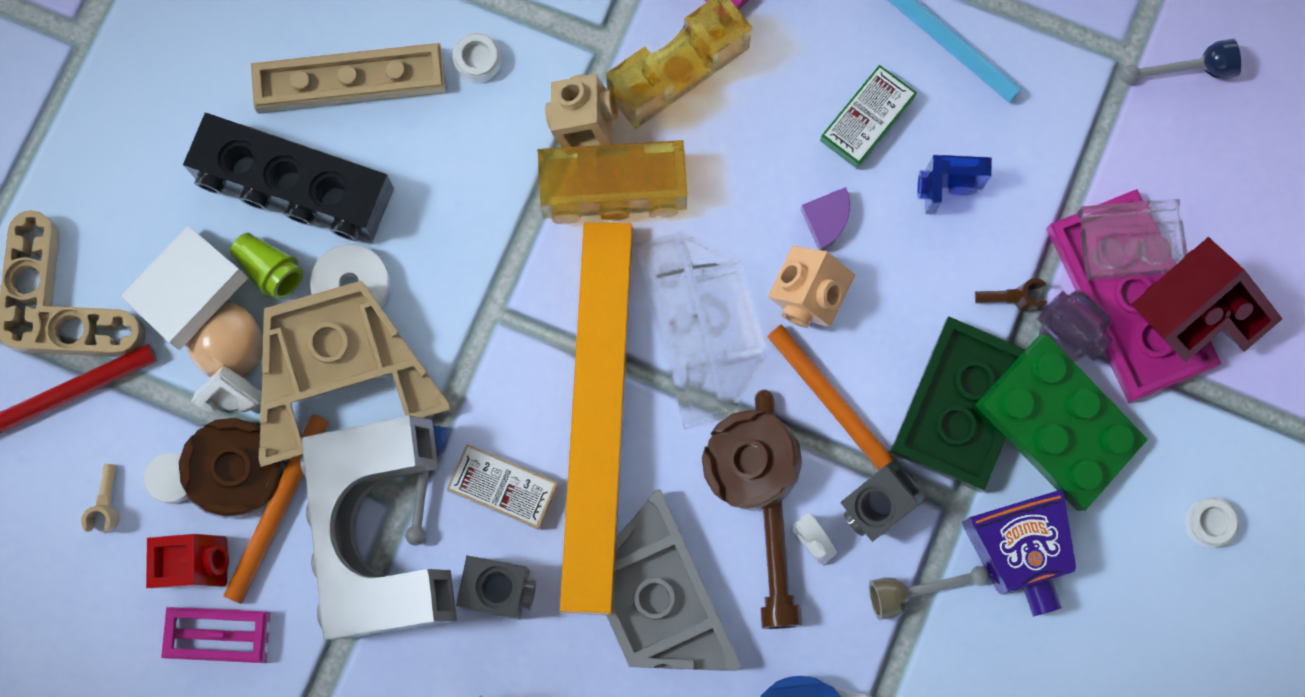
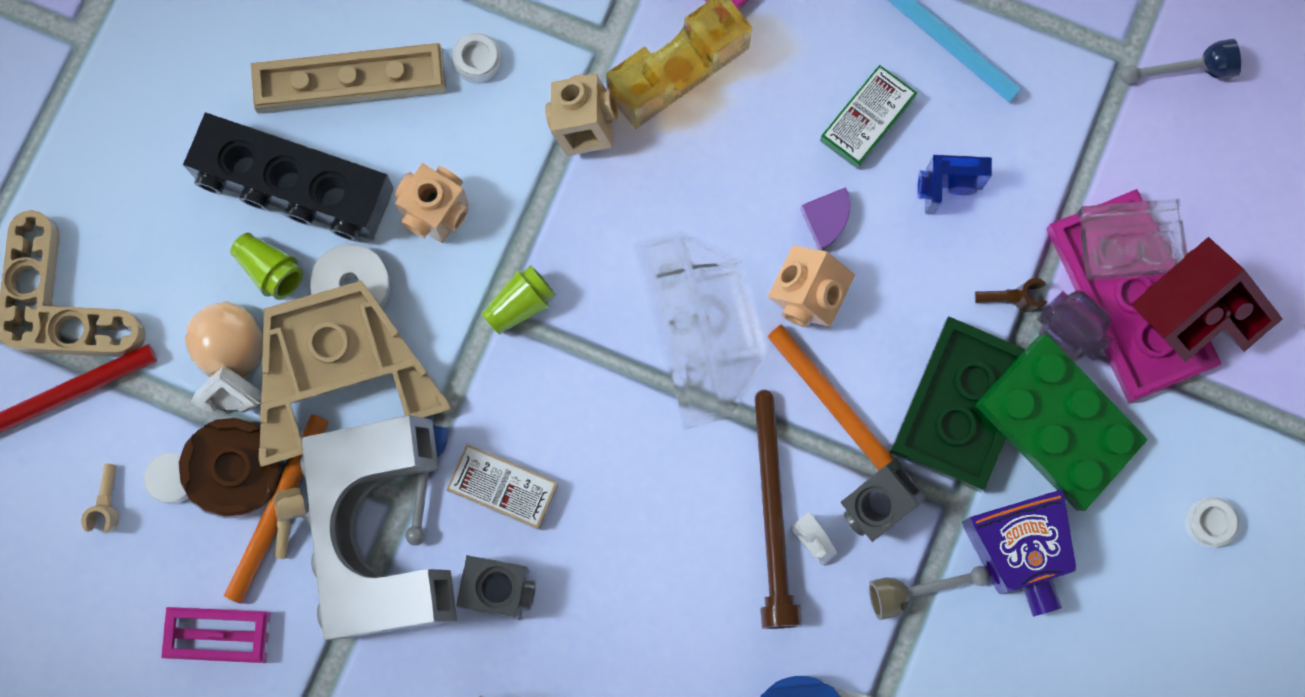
white tile [120,225,248,350] -> none
red bracket [146,534,229,589] -> none
clear yellow brick [537,140,688,224] -> none
light orange tile [560,222,633,615] -> none
light grey wing [606,489,742,671] -> none
reddish brown tile [702,410,802,511] -> none
none -> tan hand [273,487,306,559]
none -> light nougat brick [395,163,469,243]
none -> lime cone [481,265,556,335]

